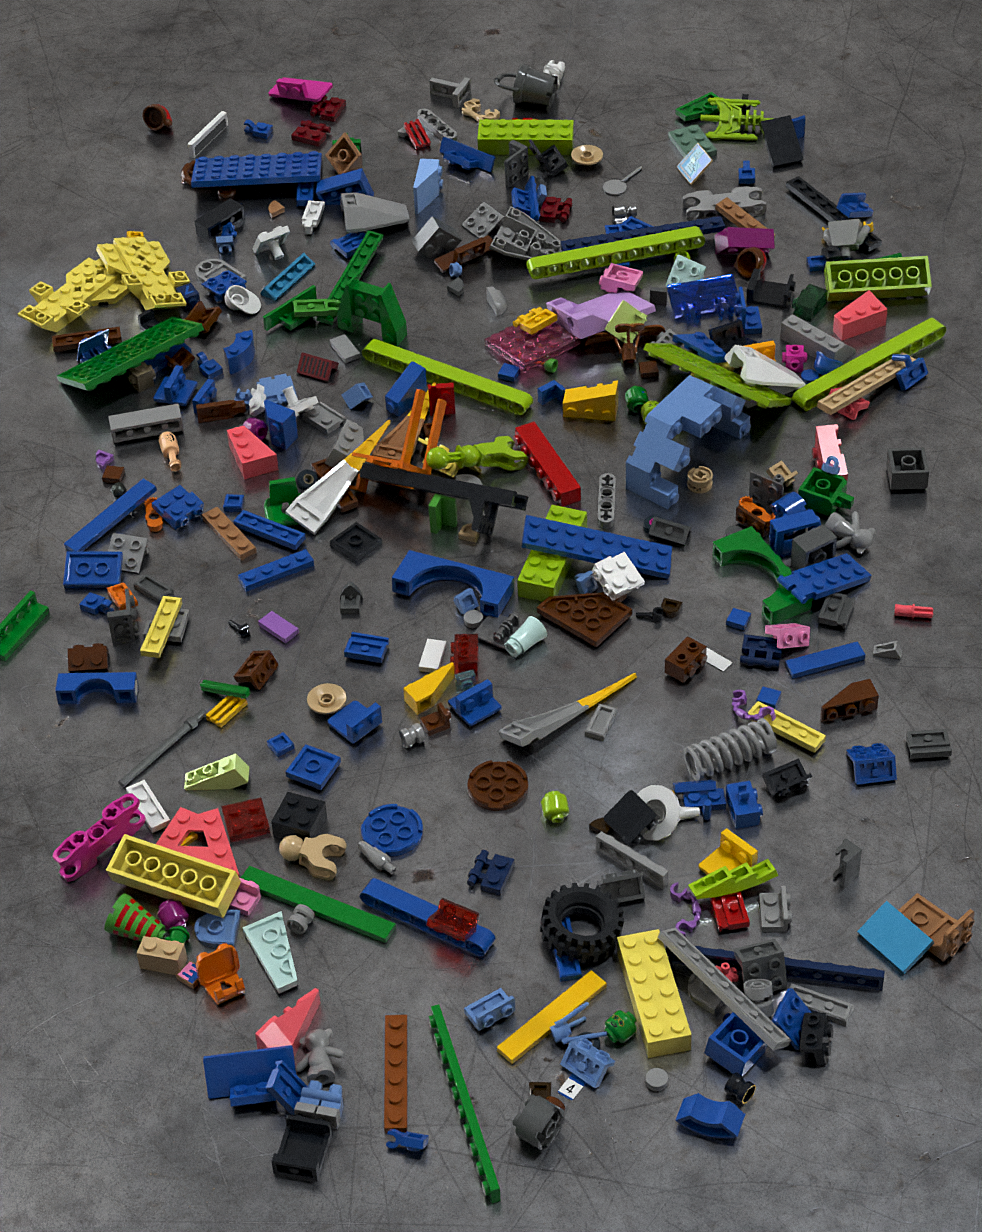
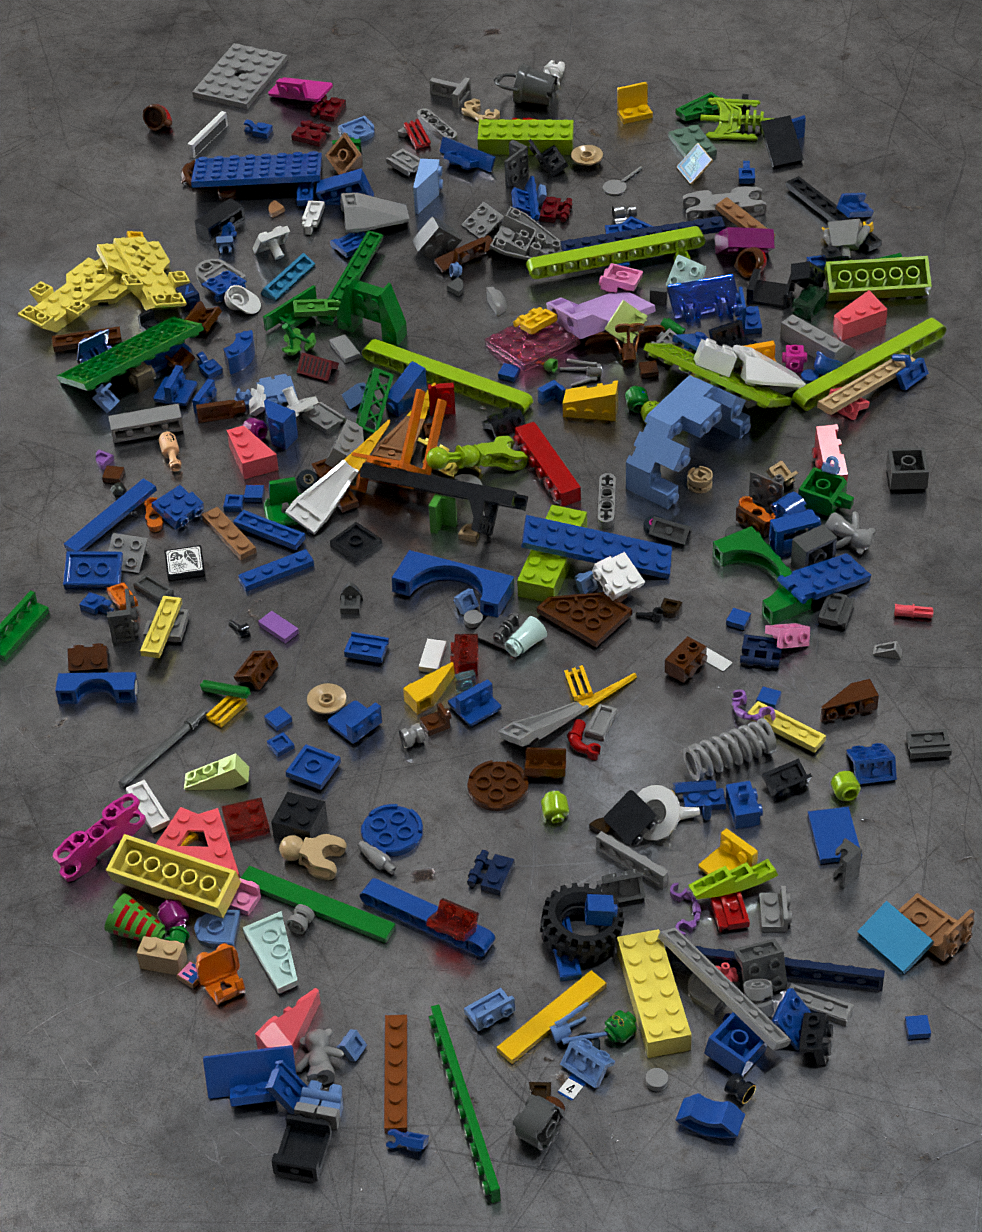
blue tile [785,641,865,679] -> none
none -> medium blue bracket [92,382,120,413]
none -> tile [164,545,205,581]
none -> light grey plate [192,43,288,109]
none -> blue tile [244,485,265,502]
none -> blue tile [264,706,292,731]
none -> bright green plant [282,323,316,355]
none -> medium blue tile [337,1029,367,1062]
none -> medium blue tile [338,116,375,142]
none -> green fence [355,367,394,435]
none -> light grey plate [386,148,420,176]
none -> black bracket [482,407,526,438]
none -> reddish brown bracket [525,747,566,779]
none -> light grey plant [559,359,602,387]
none -> yellow tile [564,665,593,701]
none -> red piece [567,719,601,760]
none -> blue brick [584,894,618,926]
none -> yellow bracket [617,82,653,124]
none -> green cone [660,318,686,335]
none -> white brick [693,338,737,377]
none -> black brick [790,261,825,289]
none -> blue tile [808,807,862,864]
none -> lime head [830,771,861,801]
none -> blue tile [905,1015,931,1039]

